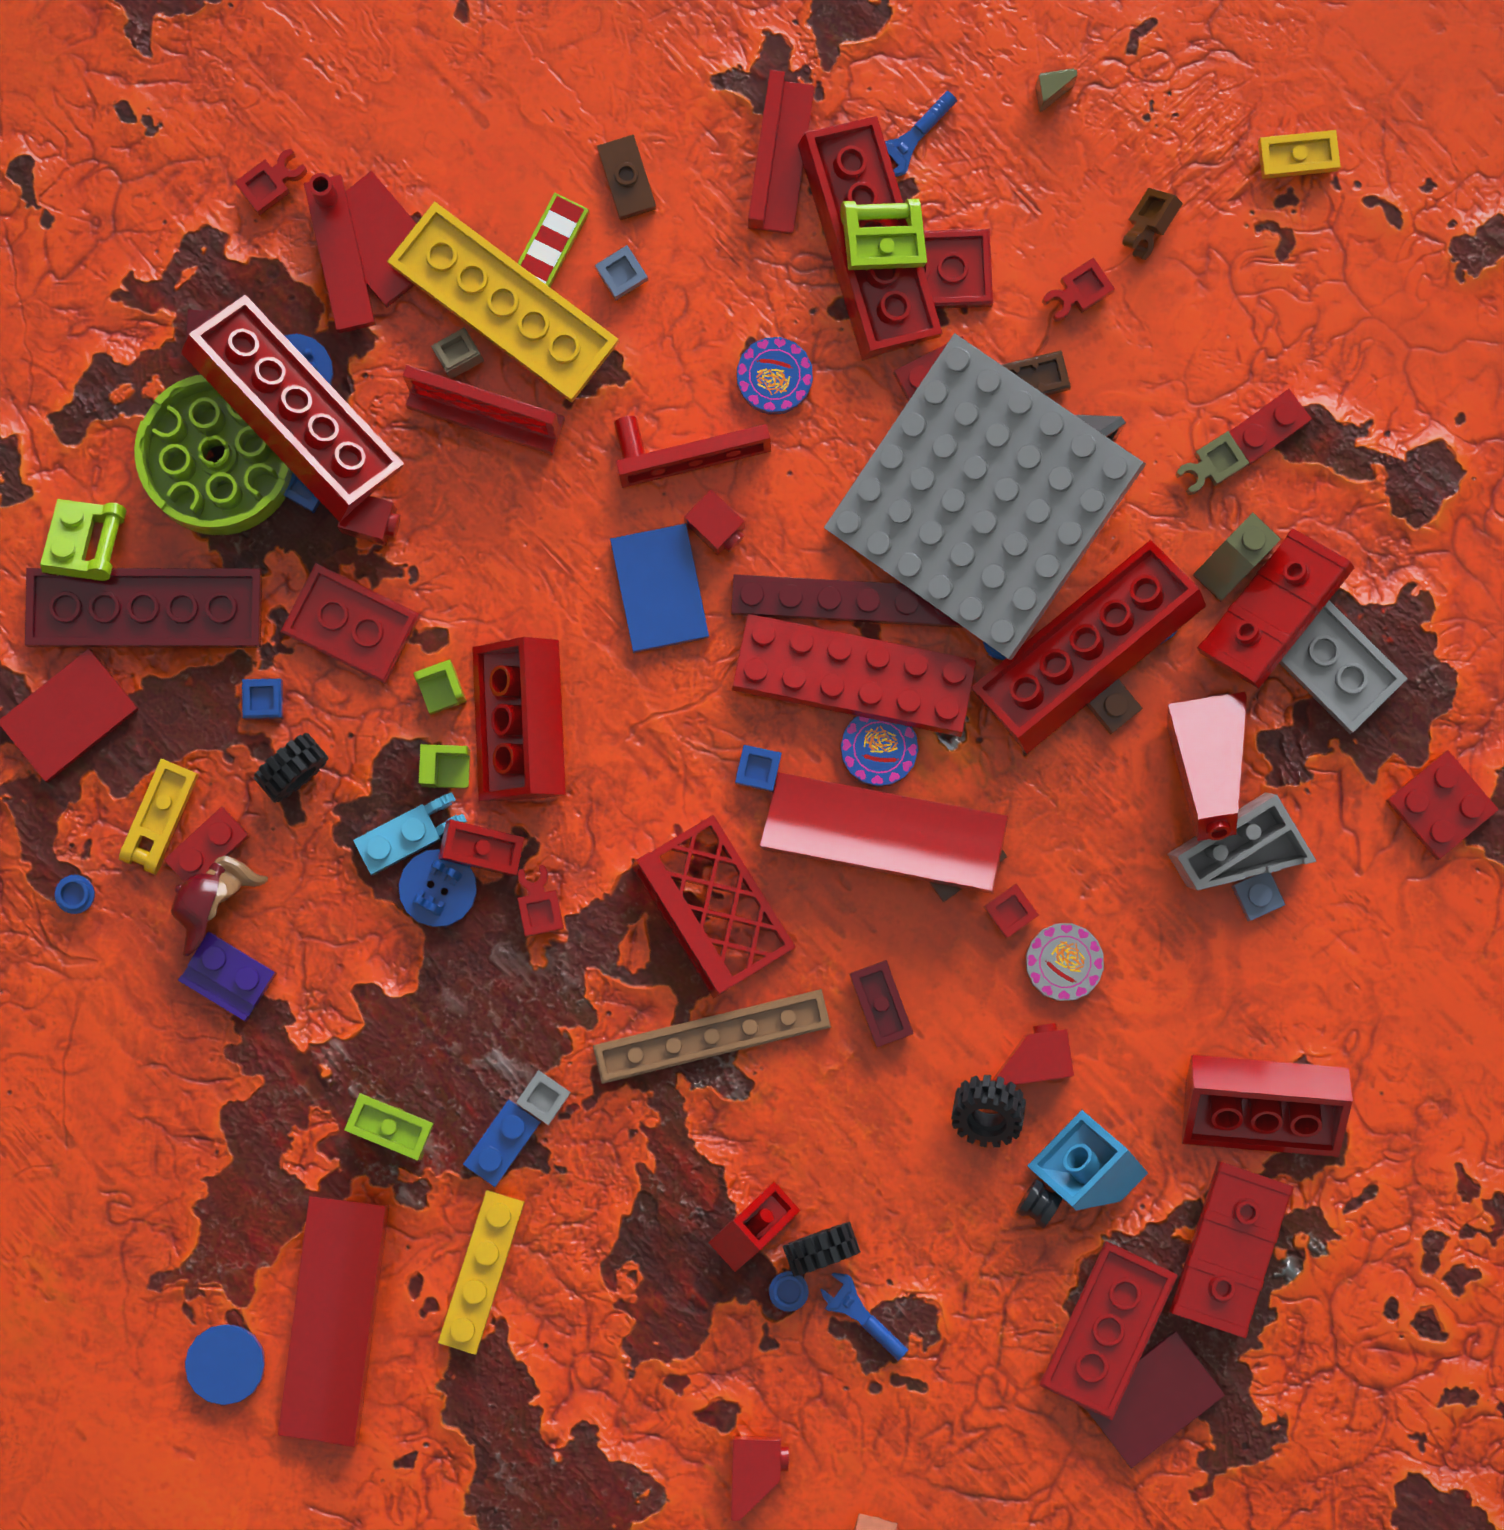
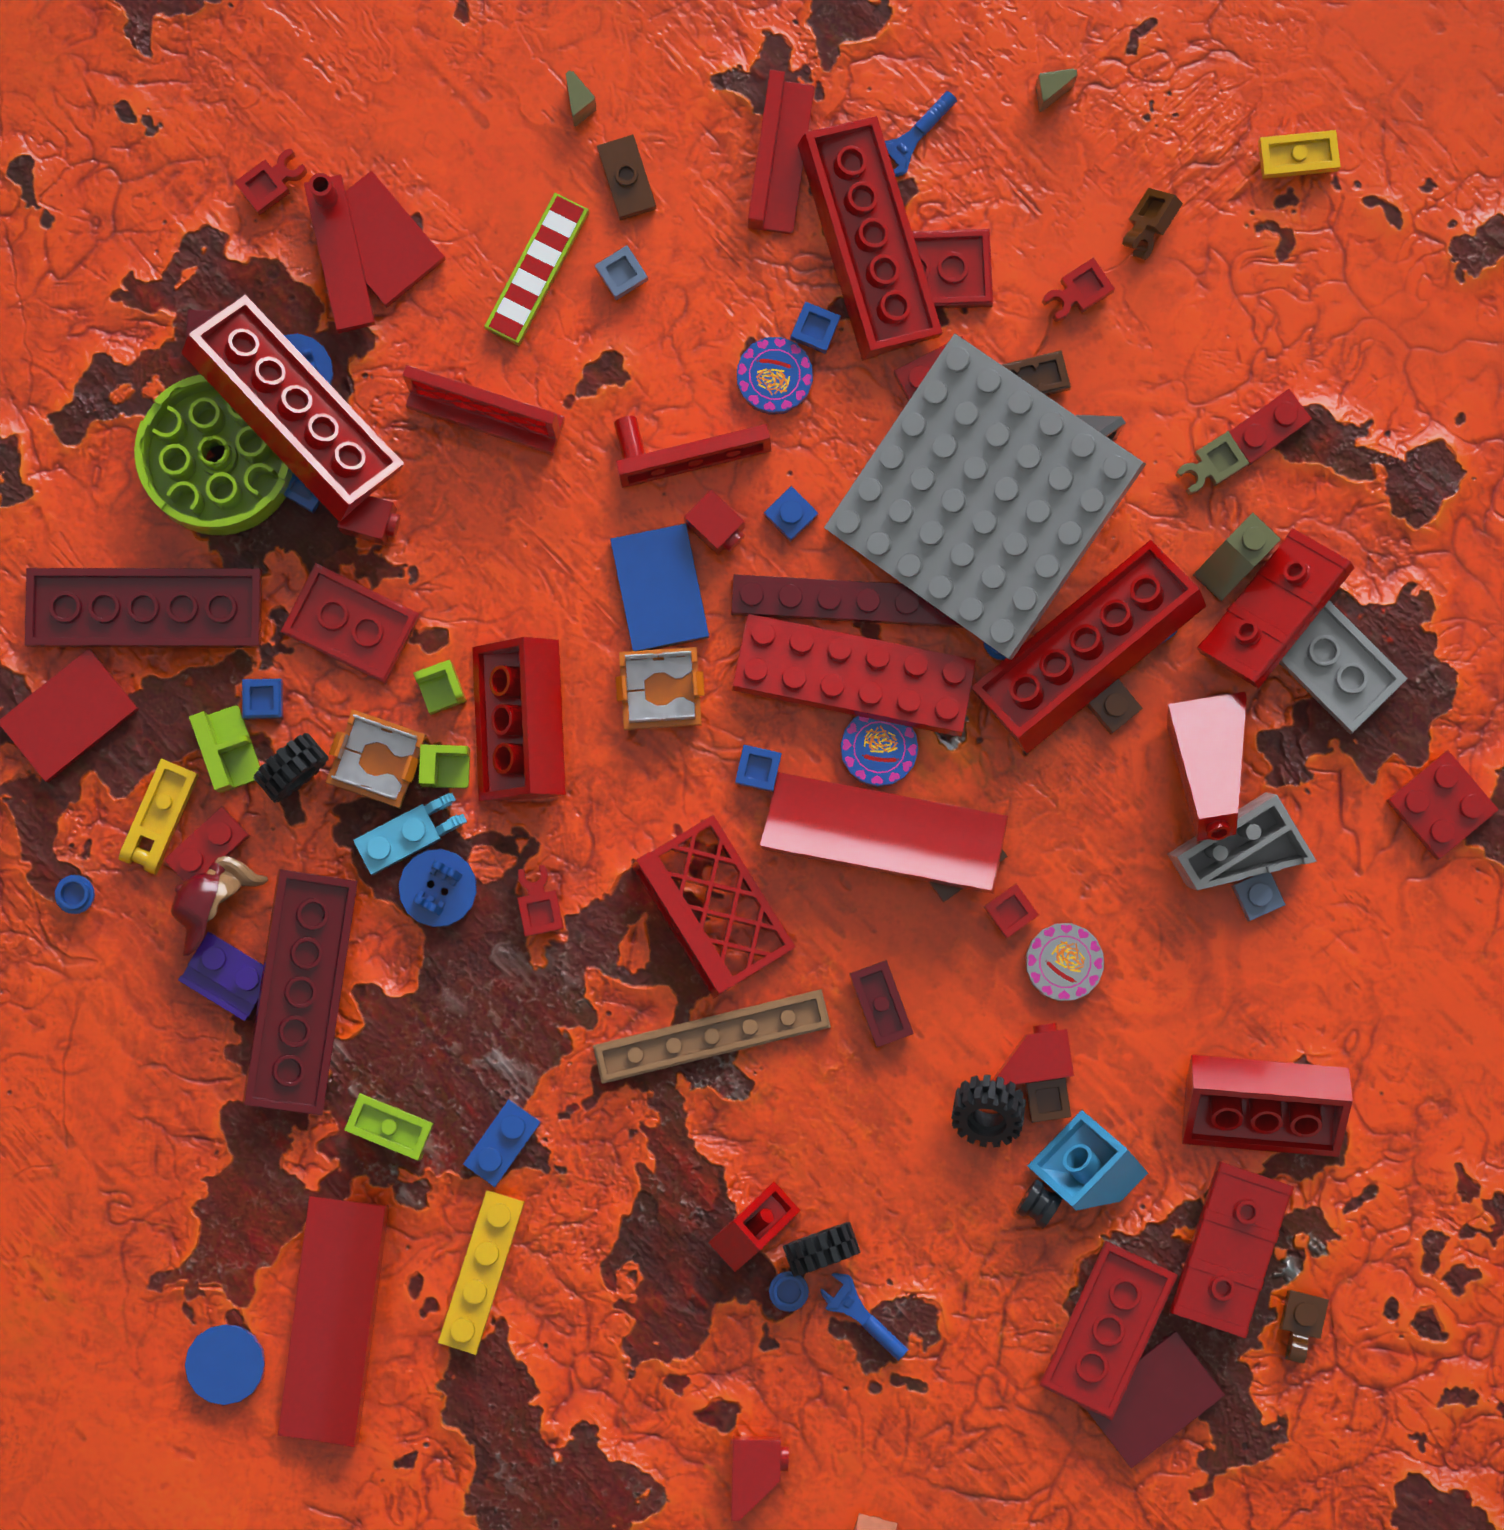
lime plate [40,499,127,581] -> none
yellow plate [387,201,619,402] -> none
dark tan tile [431,327,484,379] -> none
red plate [438,819,524,877] -> none
light grey plate [516,1070,571,1125] -> none
lime plate [841,199,927,270] -> none
none -> lime panel [189,705,260,794]
none -> dark red plate [242,869,358,1115]
none -> piece [326,709,426,809]
none -> olive slope [566,71,596,127]
none -> piece [615,647,705,731]
none -> blue plate [764,486,818,542]
none -> blue plate [790,301,841,354]
none -> reddish brown plate [1025,1078,1071,1123]
none -> reddish brown plate [1279,1290,1329,1363]

